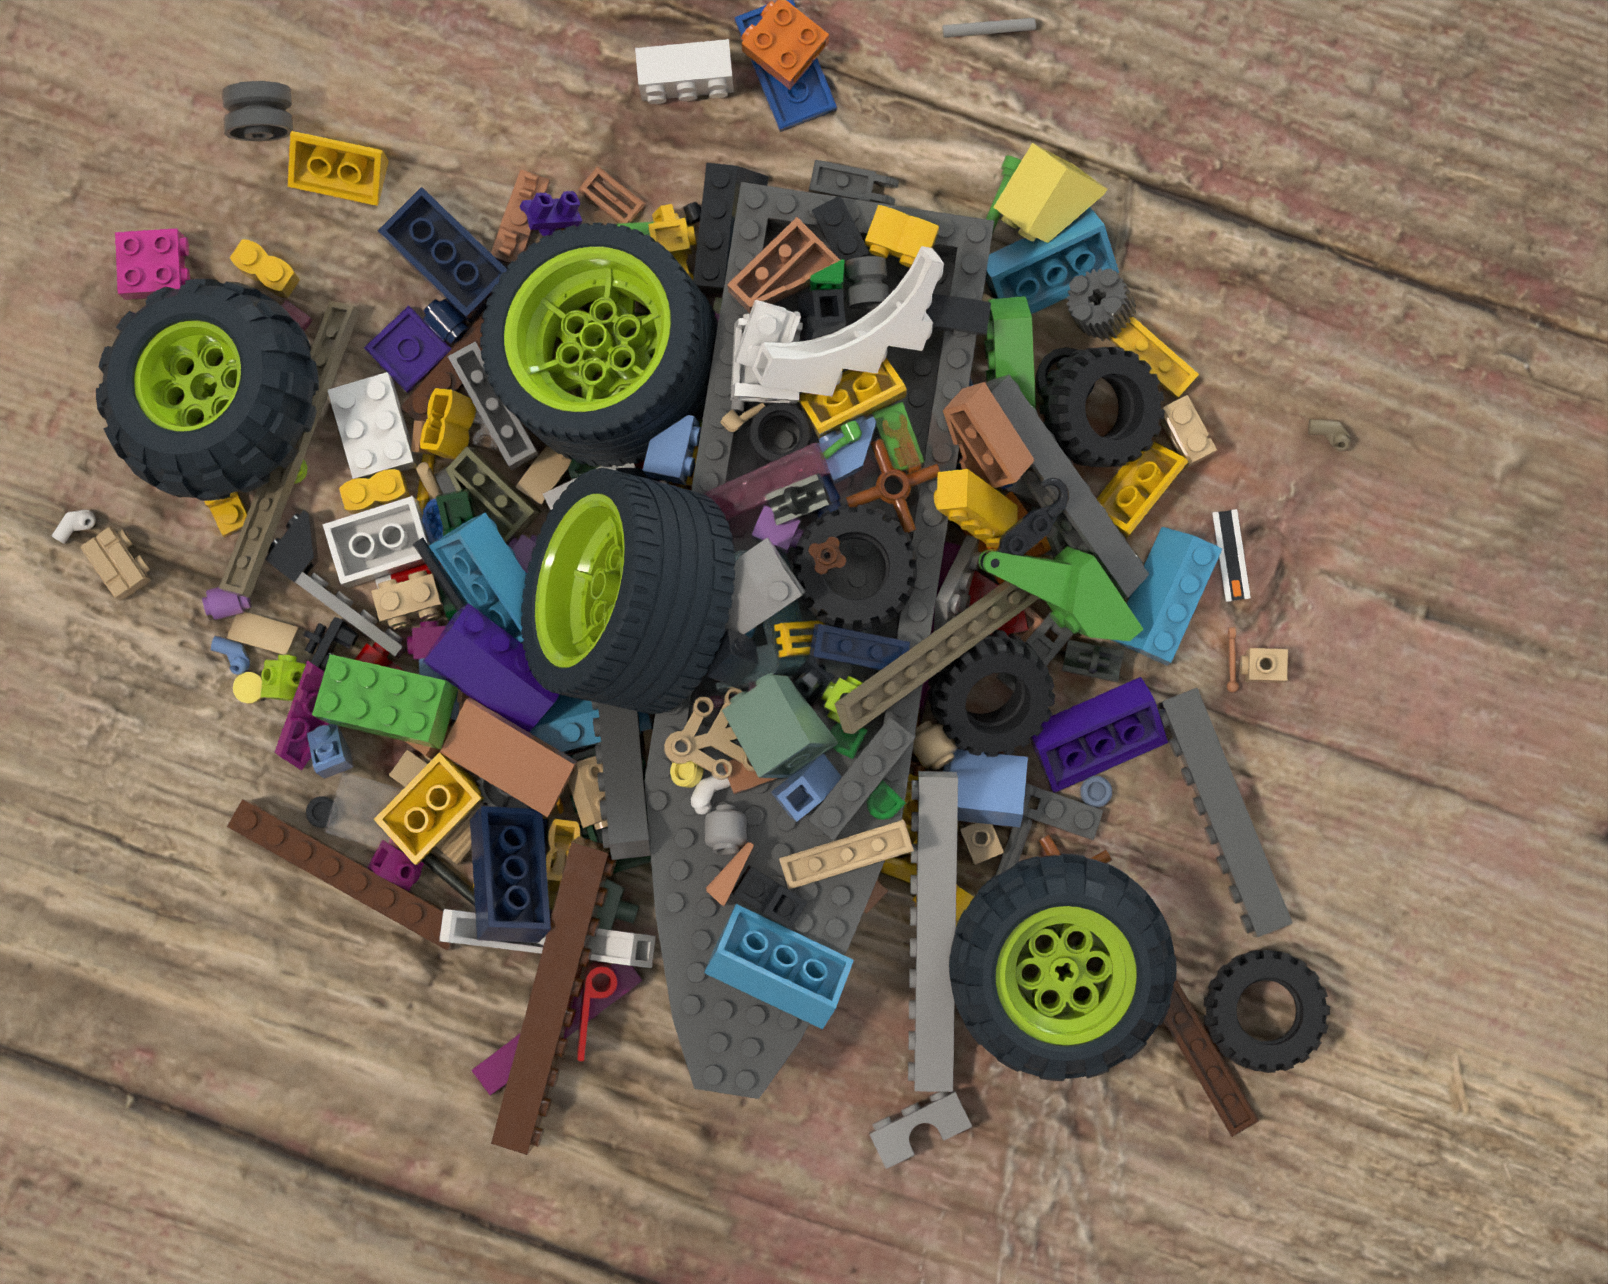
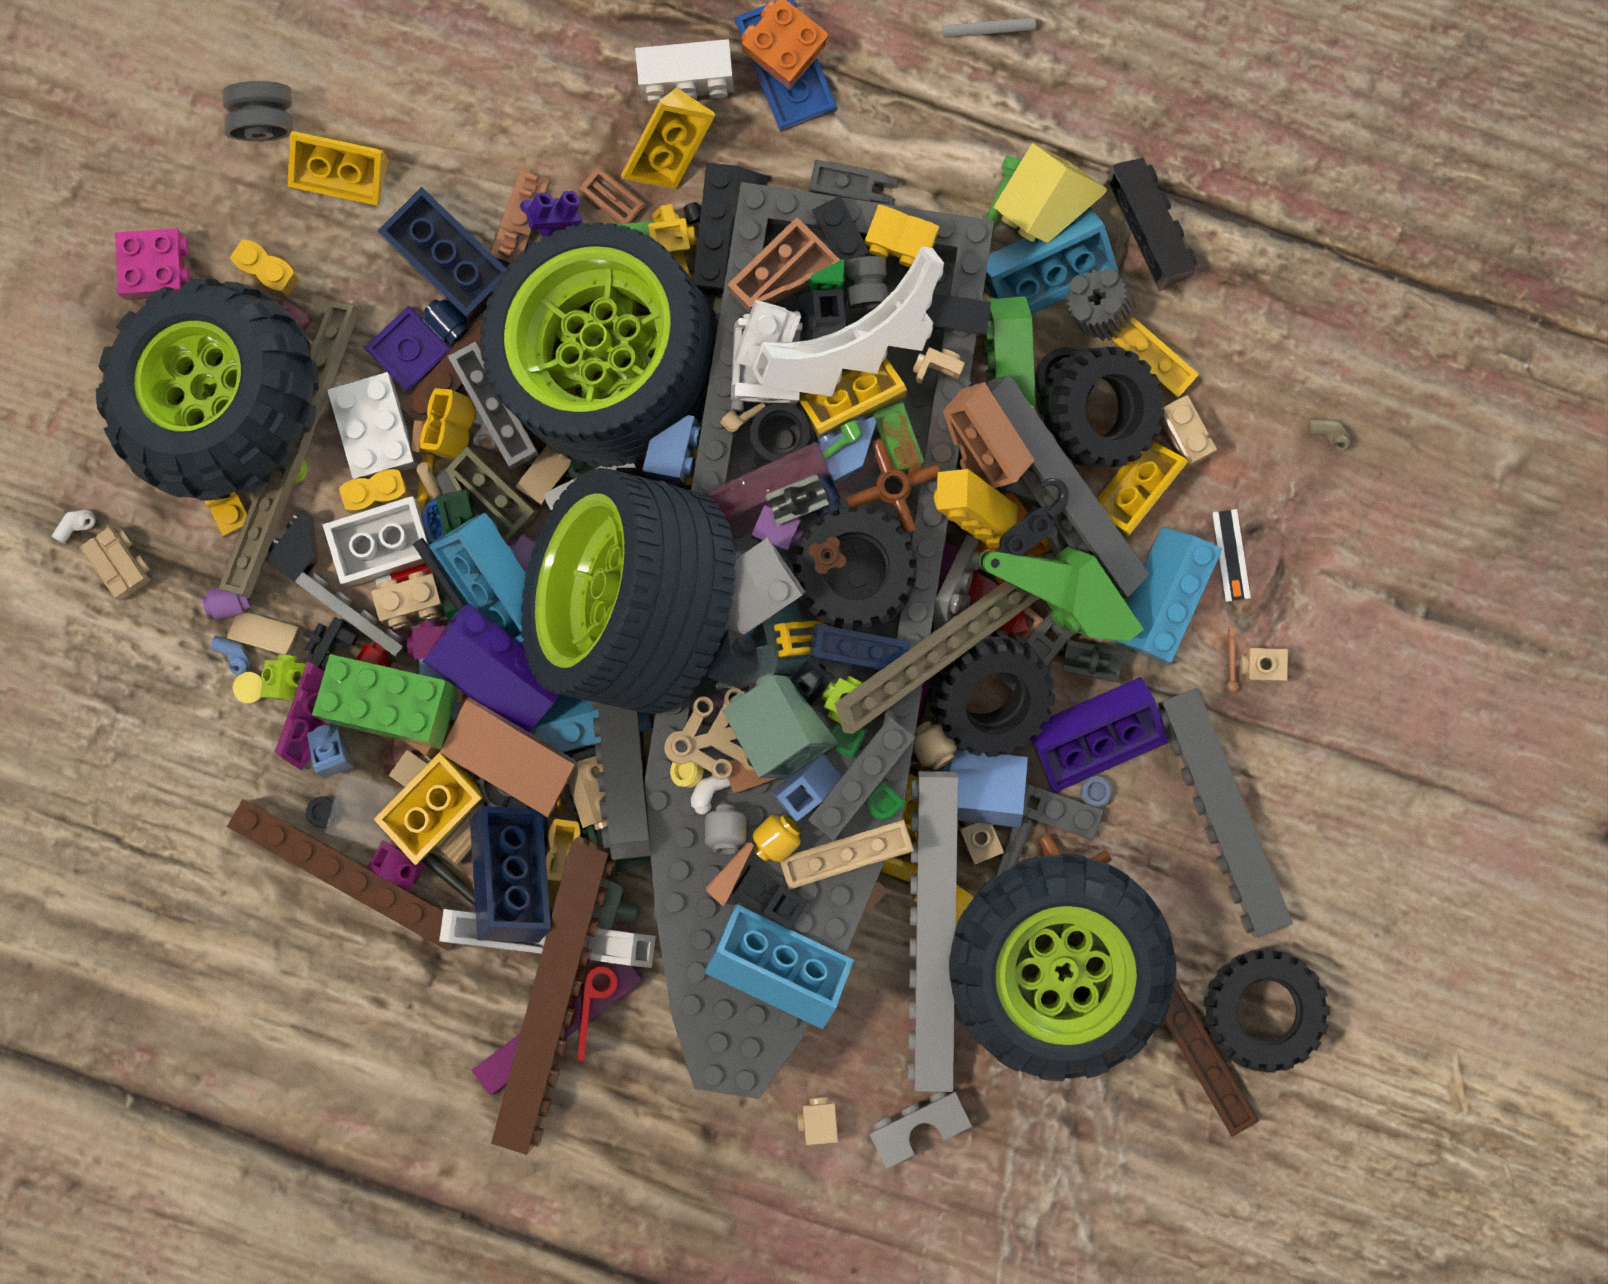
none -> yellow slope [621,88,715,189]
none -> yellow head [753,814,802,862]
none -> tan brick [797,1097,838,1145]
none -> tan bracket [913,347,965,384]
none -> black slope [1107,158,1197,291]

